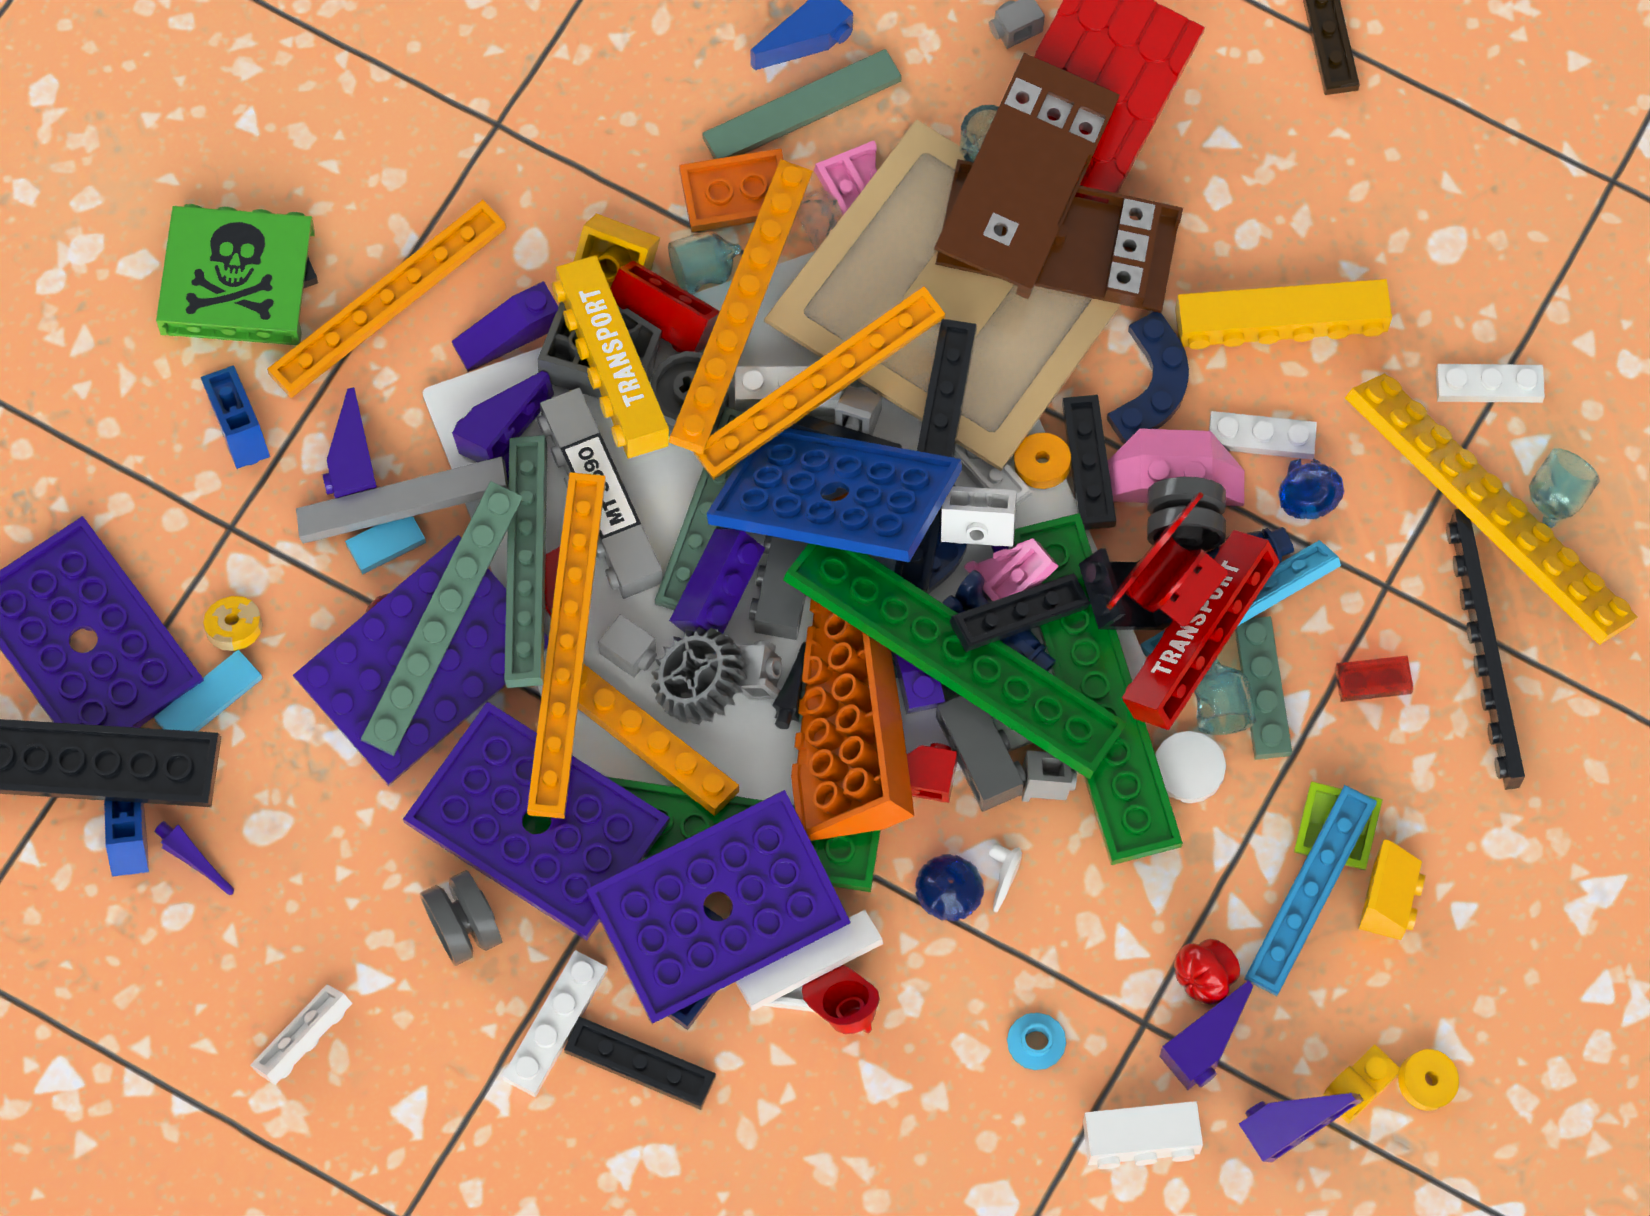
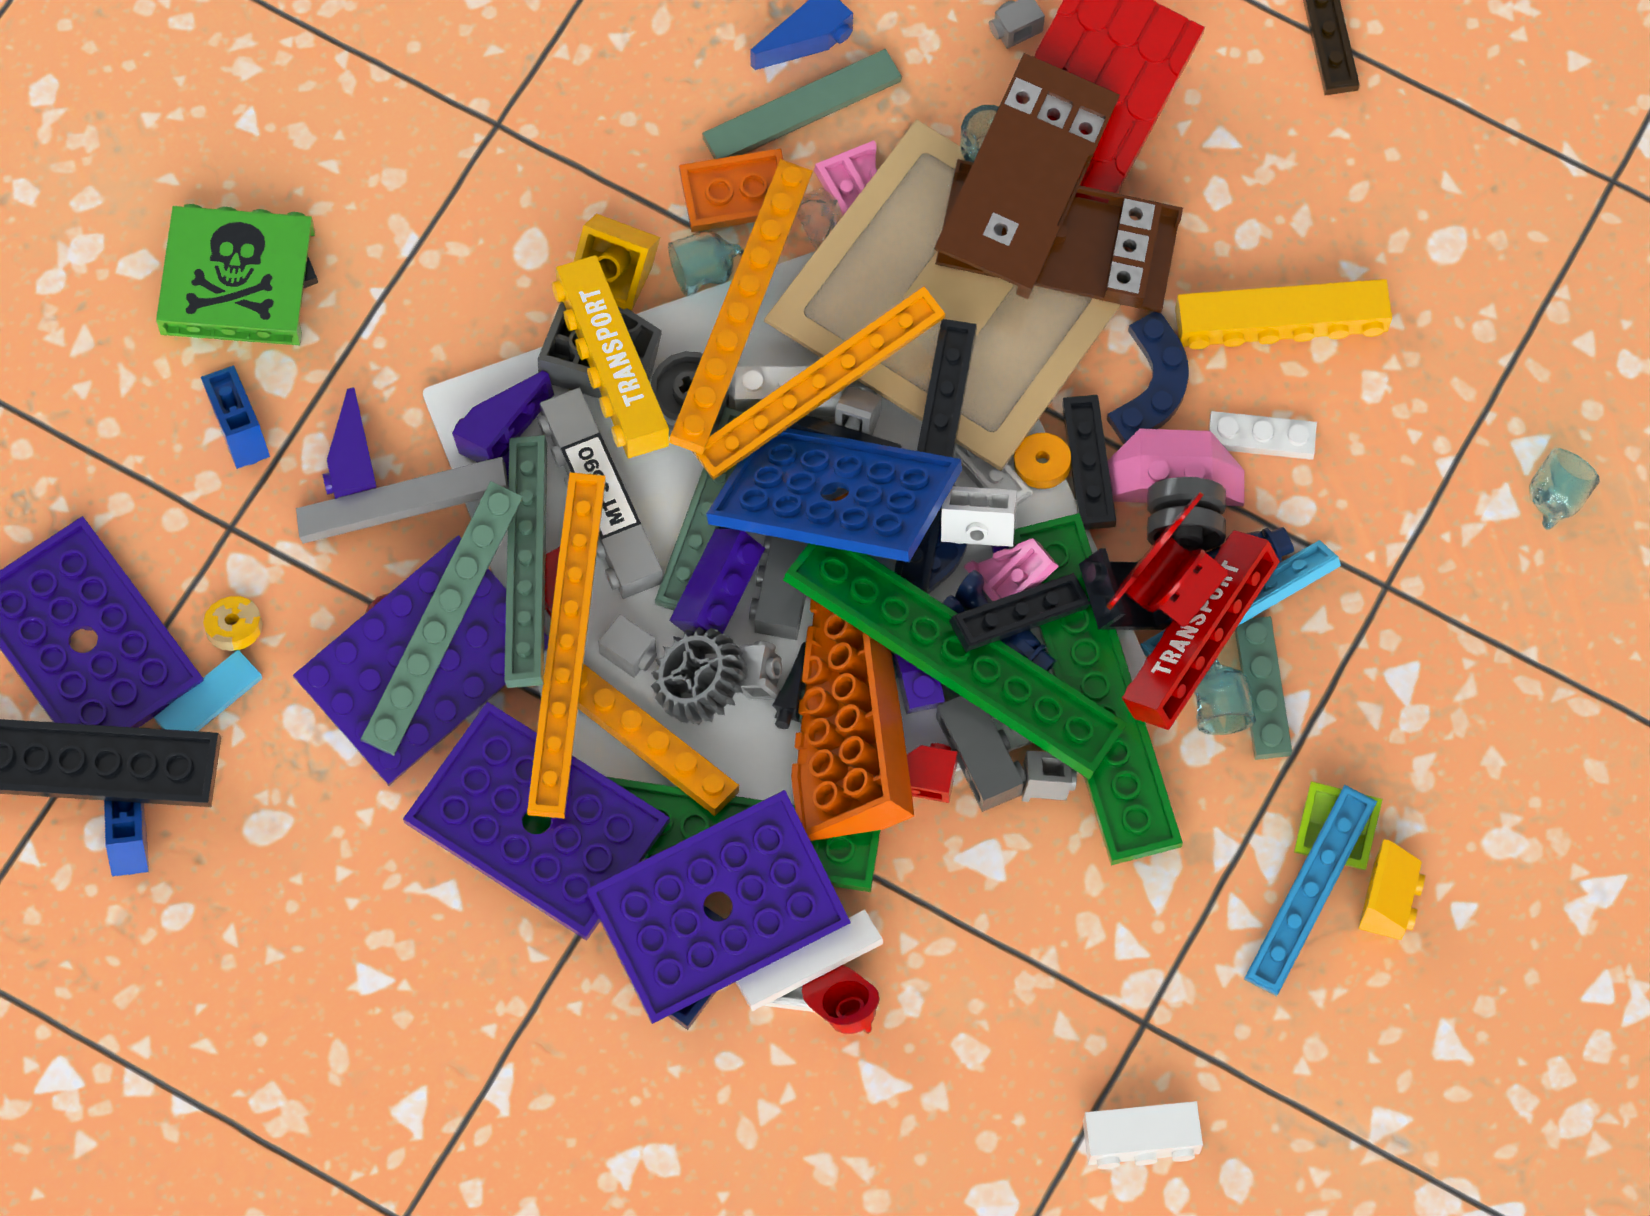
dark purple piece [154,821,234,895] -> none
white plate [250,984,353,1085] -> none
light orange plate [267,199,506,398] -> none
medium azure tile [345,516,426,575] -> none
dark grey wheel [420,870,502,966] -> none
dark purple slope [452,281,558,372] -> none
white plate [502,950,608,1097] -> none
black tile [564,1016,716,1110] -> none
red brick [610,261,720,353] -> none
clear blue hair [915,854,984,921] -> none
white bar [989,843,1022,912] -> none
medium azure piece [1007,1013,1066,1070] -> none
white tile [1155,731,1226,804] -> none
dark purple slope [1159,980,1253,1090] -> none
red piece [1174,939,1240,1005] -> none
dark purple slope [1239,1093,1364,1162] -> none
clear blue hair [1278,458,1345,519] -> none
yellow plate [1323,1044,1400,1124] -> none
clear red plate [1335,655,1414,702] -> none
yellow plate [1345,373,1638,645] -> none
yellow piece [1398,1049,1459,1111] -> none
white plate [1436,364,1545,403] -> none
black plate [1446,509,1525,790] -> none

